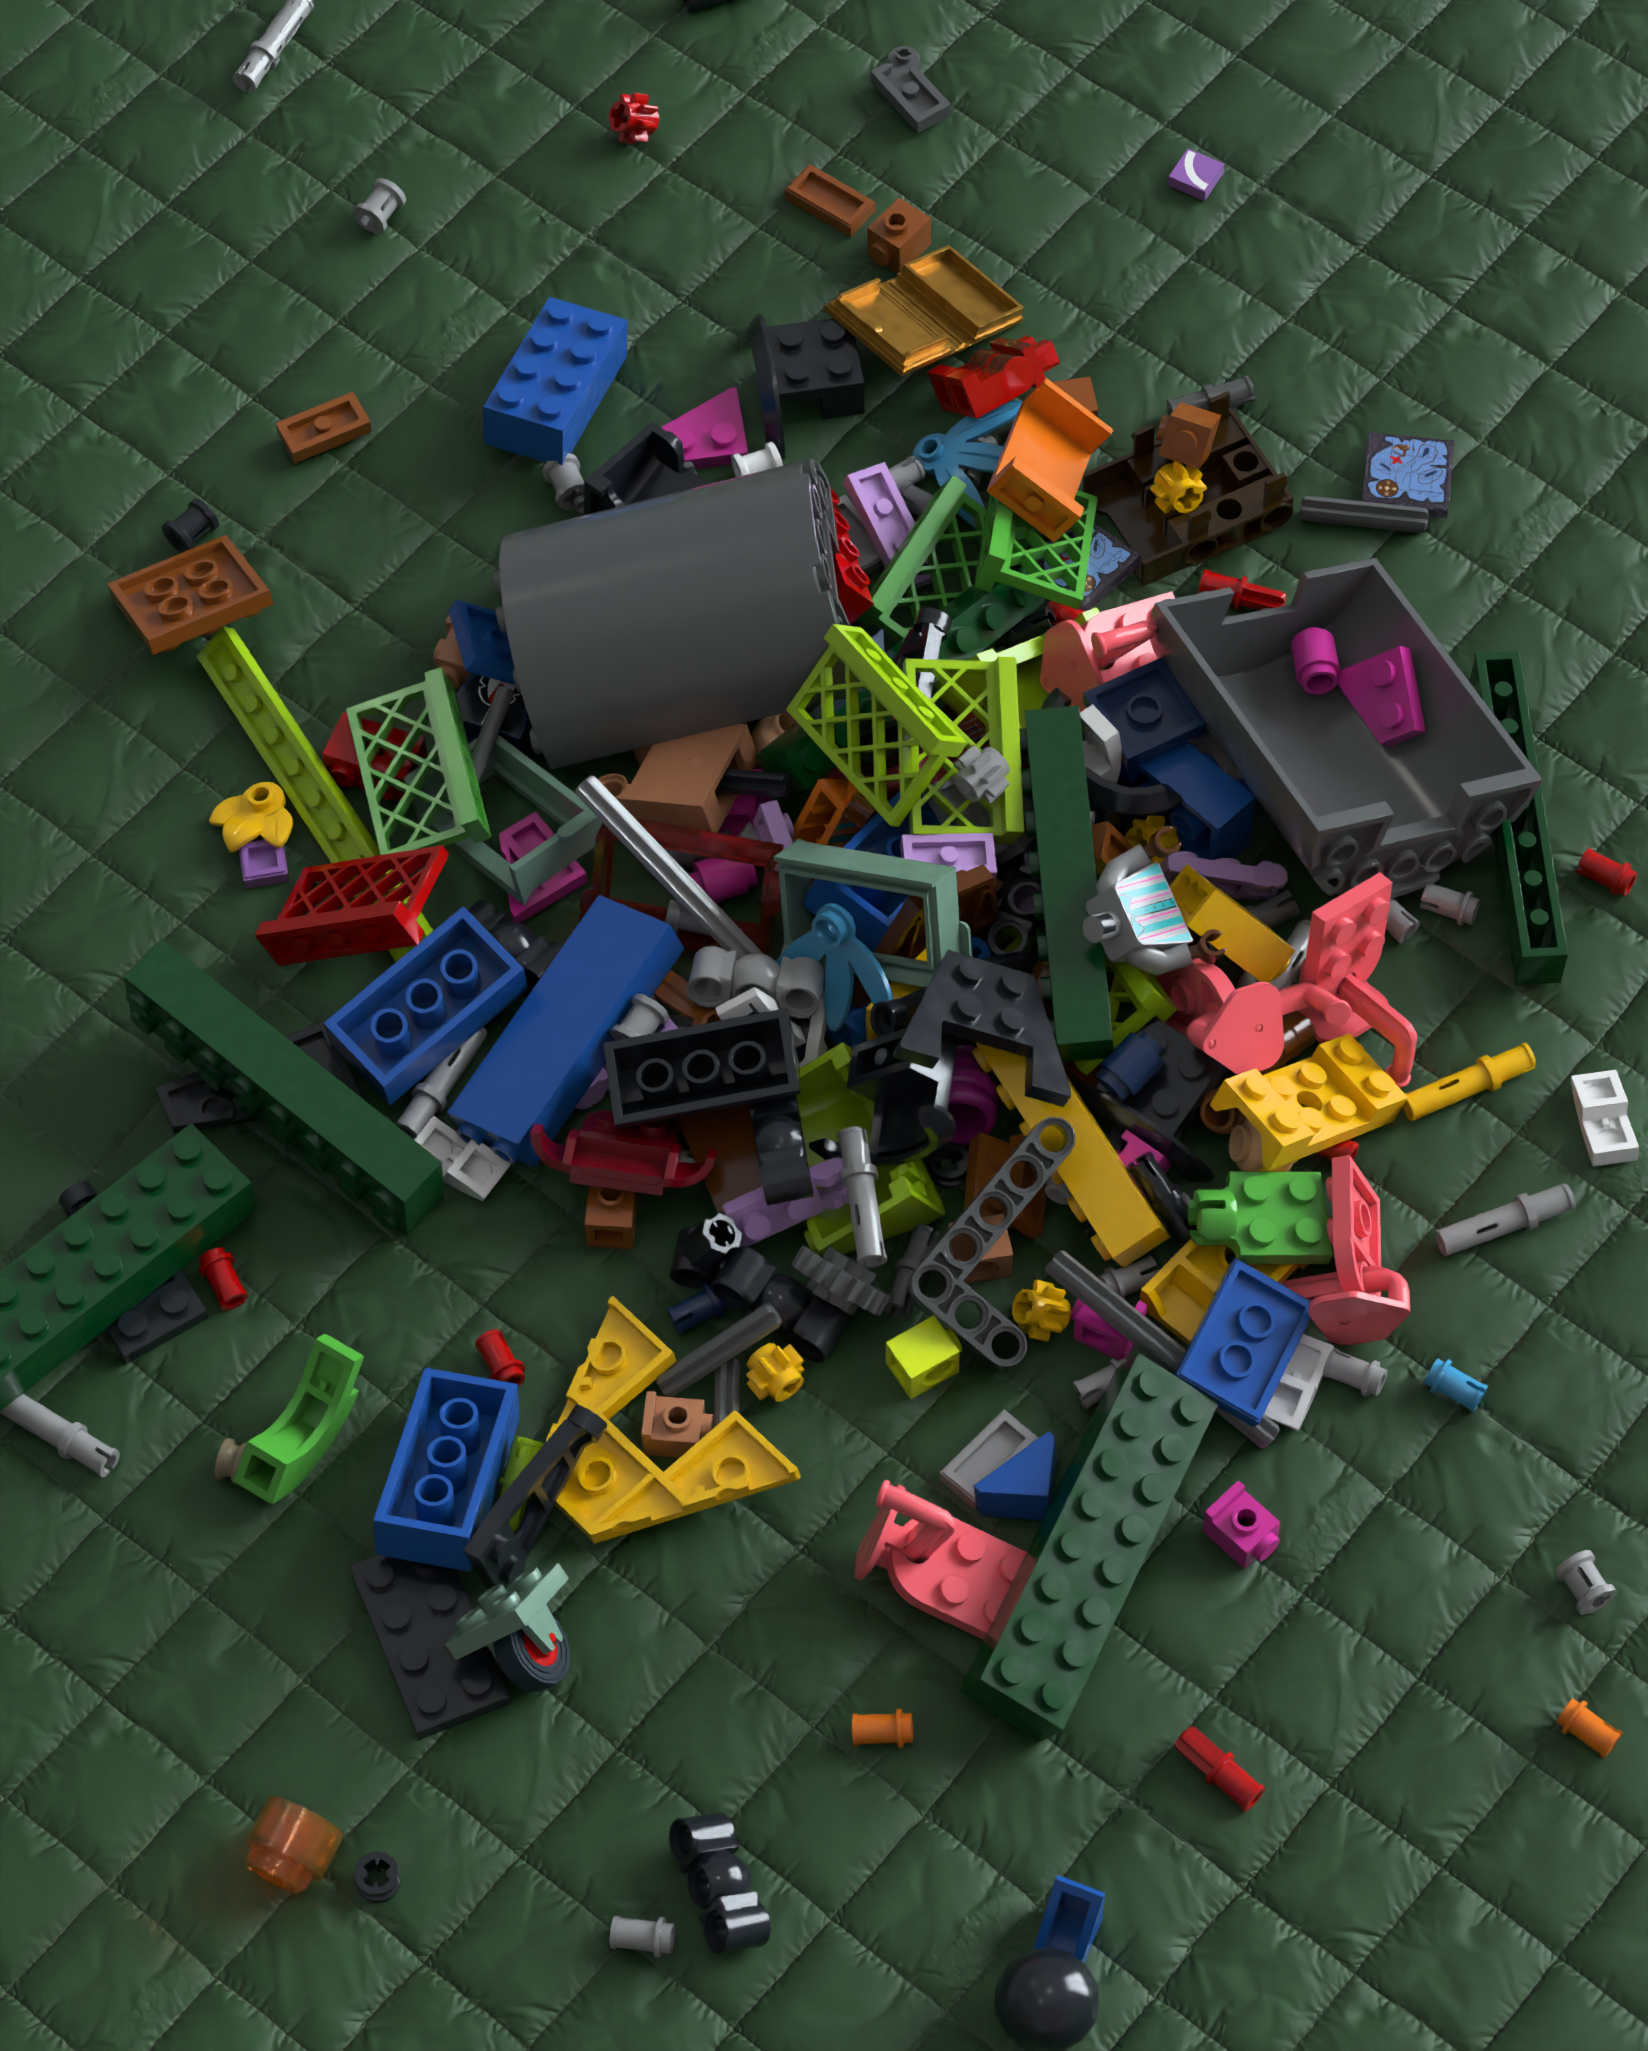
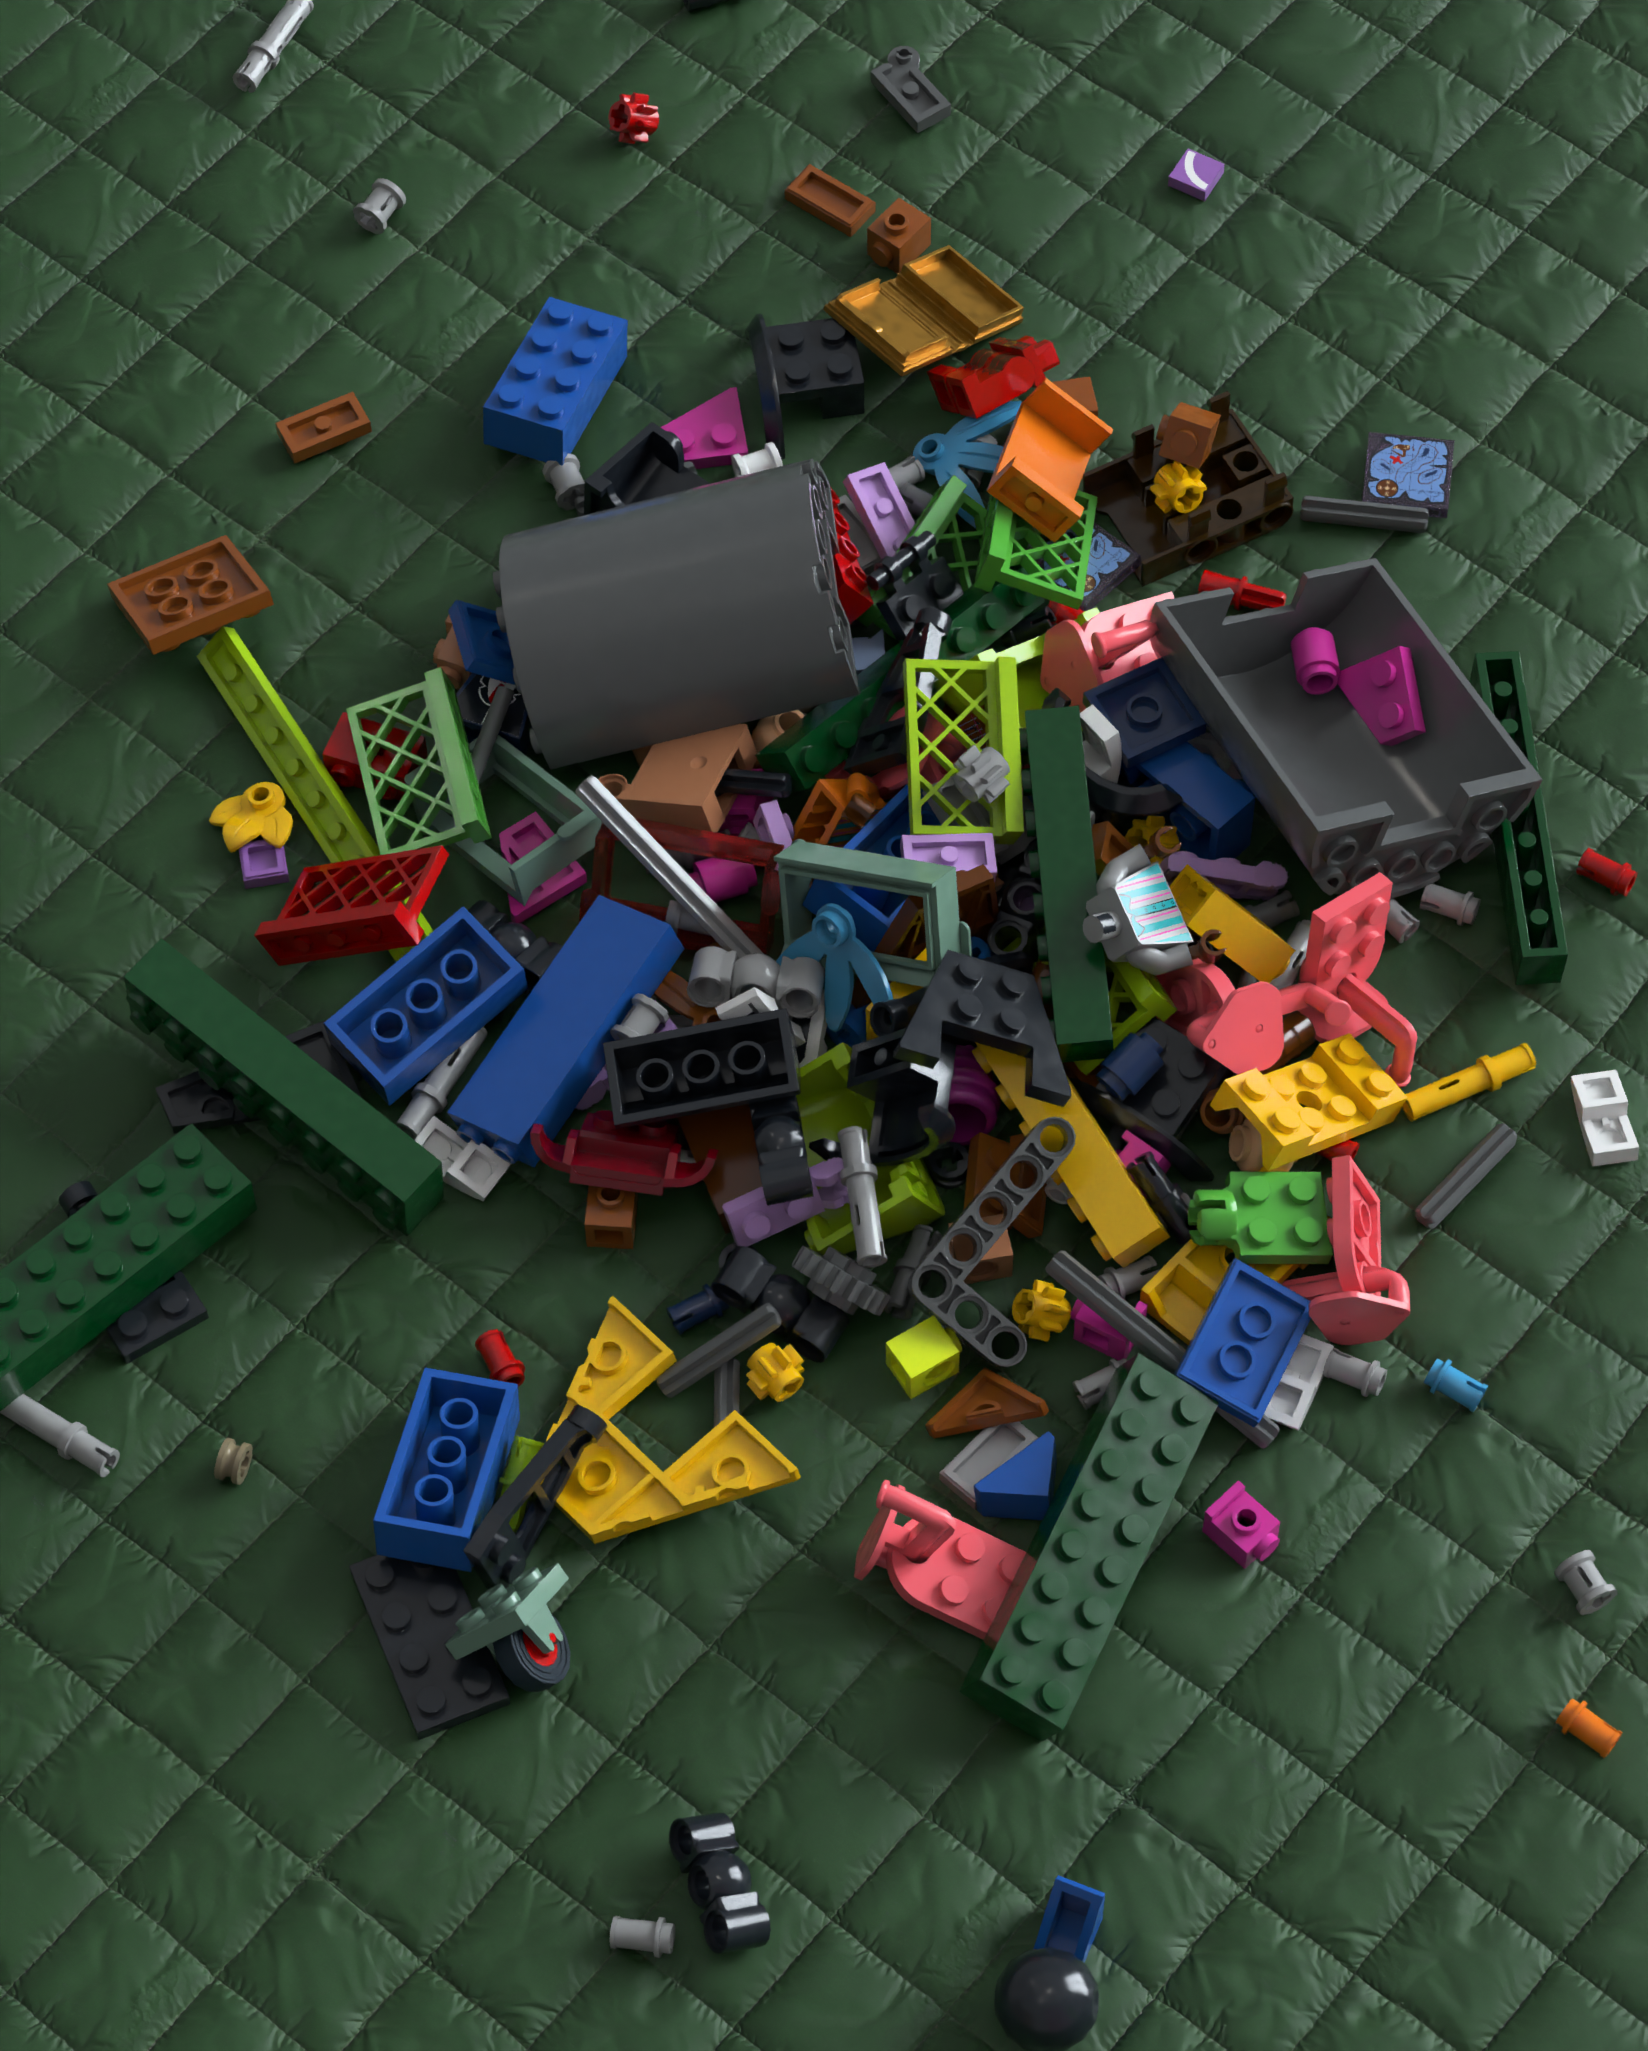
black bush [161,498,220,553] -> none
red pin [198,1247,249,1311] -> none
bright green arch [233,1334,364,1505] -> none
clear orange piece [244,1796,344,1894] -> none
black bush [354,1852,401,1903] -> none
nougat brick [641,1391,713,1458] -> none
black piece [669,1213,742,1289] -> none
lime fence [786,624,968,827] -> none
orange pin [852,1709,914,1748] -> none
dark grey pin [1166,375,1256,416] -> none
red axle [1175,1726,1266,1812] -> none
light grey pin [1434,1183,1576,1256] -> none
none -> black plate [866,531,964,641]
none -> dark orange tile [925,1367,1049,1439]
none -> dark grey axle [1415,1123,1517,1229]

